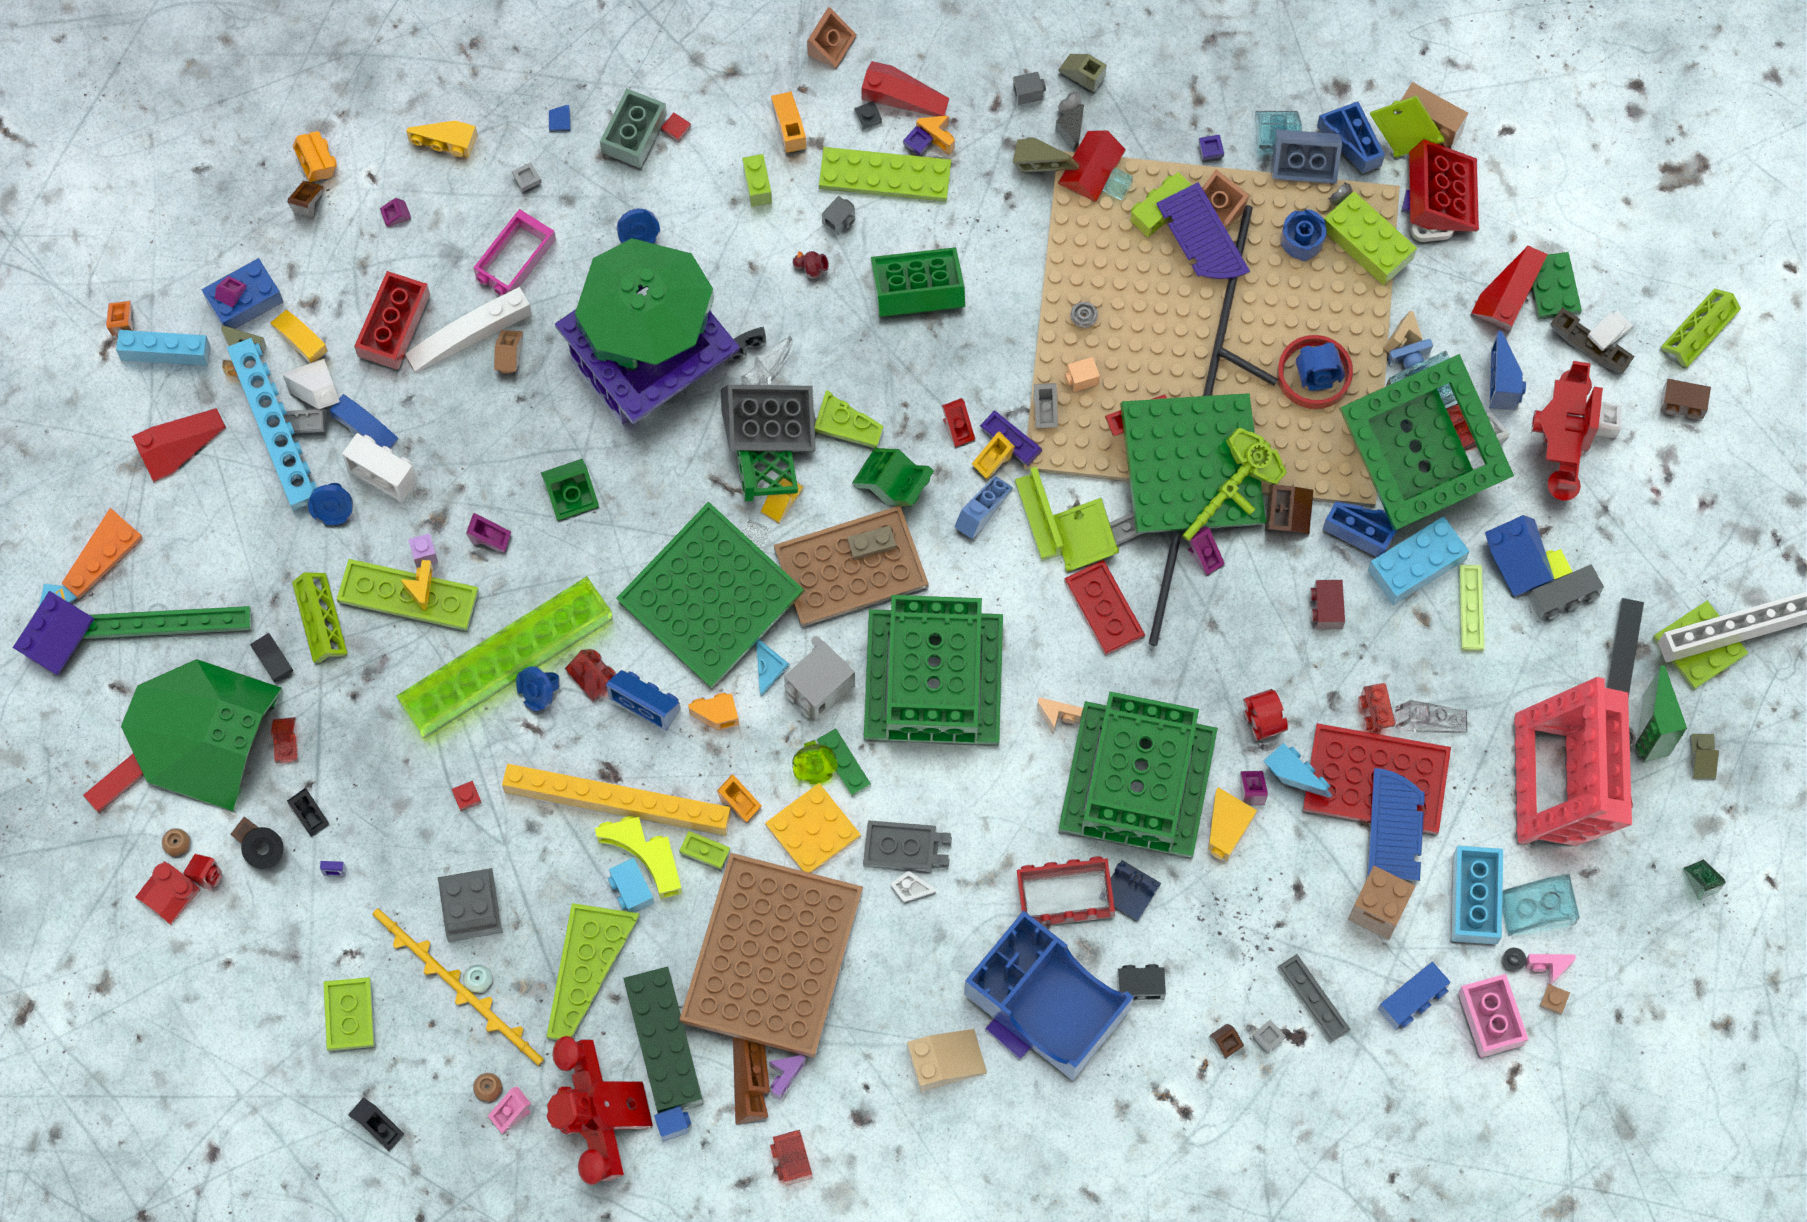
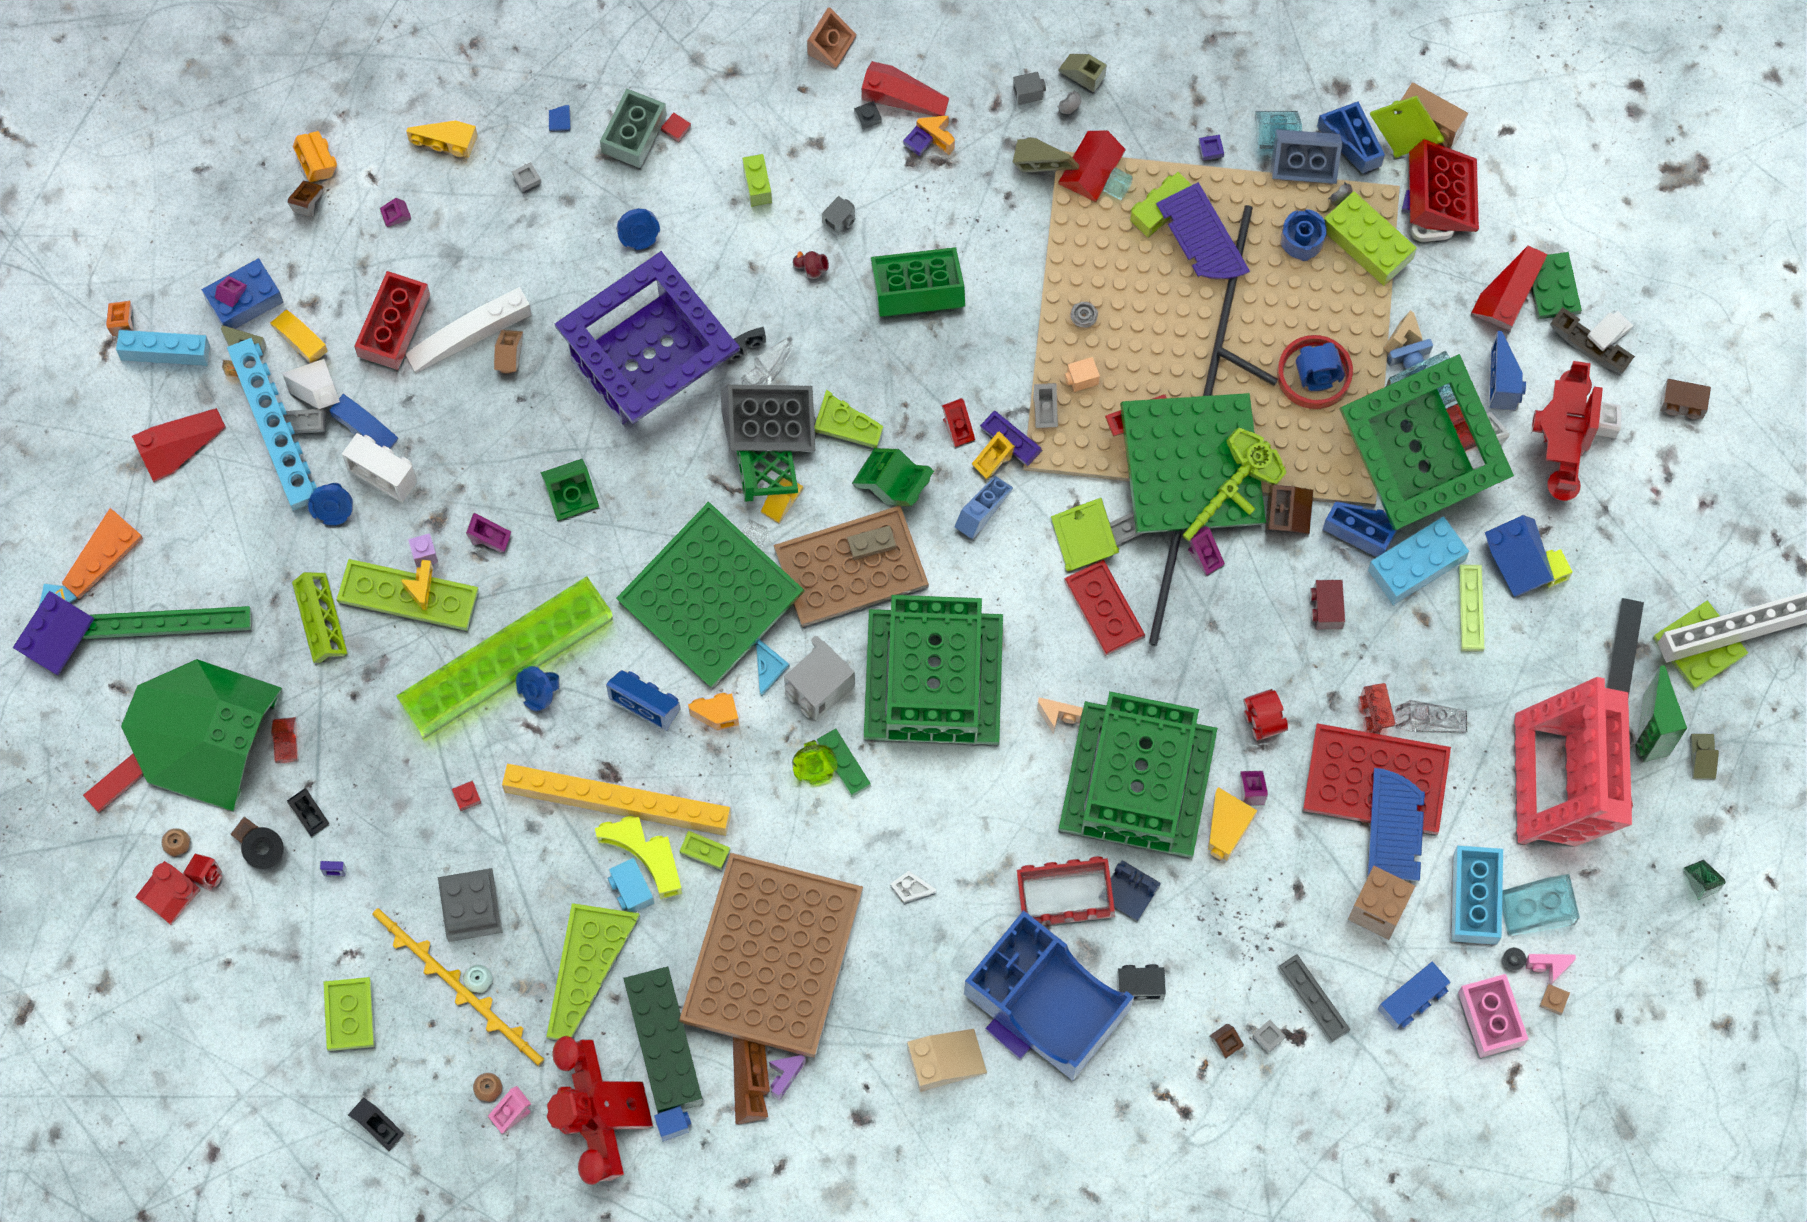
black slope [250,633,293,682] -> none
dark pink window [473,209,556,296] -> none
clear red bracket [565,649,616,701] -> none
green windscreen [575,238,714,369] -> none
light orange slope [717,774,762,822] -> none
yellow plate [765,783,861,873] -> none
clear red brick [770,1129,813,1186] -> none
light orange slope [771,91,806,153] -> none
lime plate [819,147,951,202] -> none
dark grey tile [863,820,952,872] -> none
lime fence [1015,466,1063,561] -> none
clear smoke slope [1055,104,1084,152] -> none
nougat slope [1202,169,1250,228] -> none
medium azure slope [1264,743,1332,798] -> none
dark grey brick [1529,564,1604,620] -> none
lime fence [1661,288,1741,368] -> none

